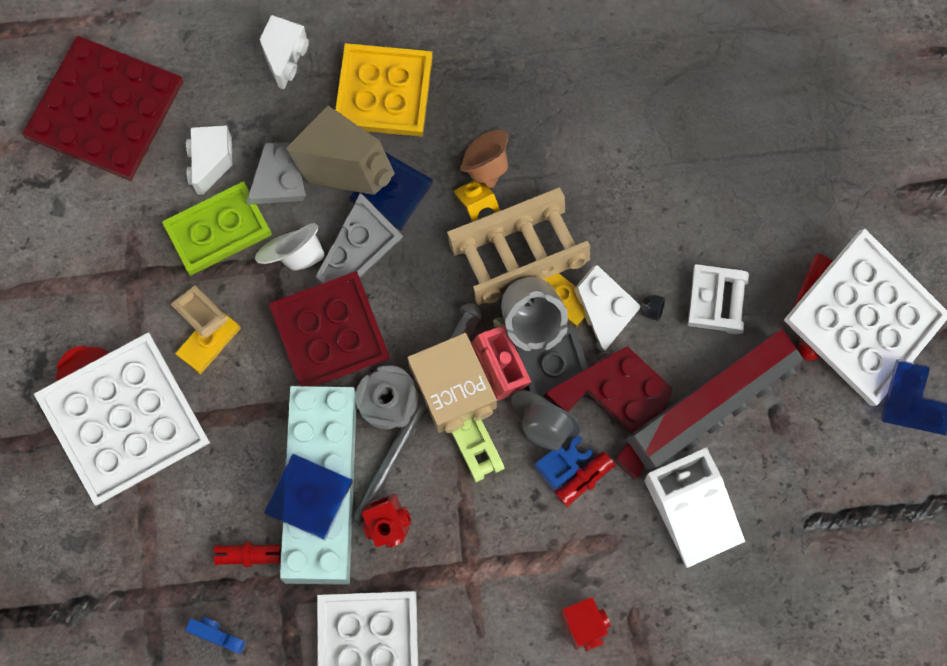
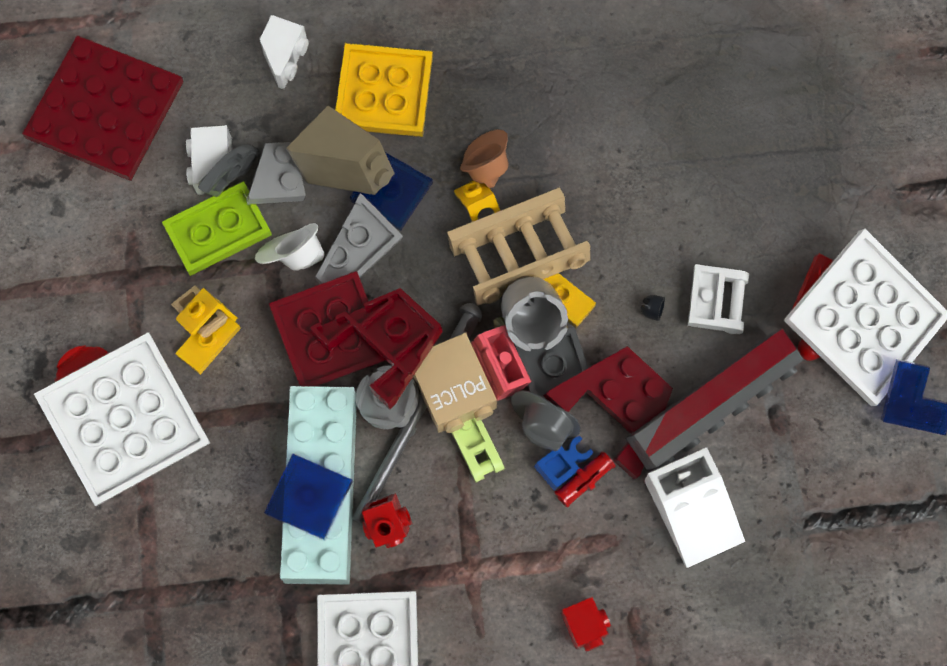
blue plate [185,616,246,655] -> none
red pin [214,542,281,567] -> none
white wing [574,265,641,351] -> none
none -> yellow bracket [176,288,238,335]
none -> dark grey tile [198,144,260,197]
none -> dark red wing [310,288,443,410]

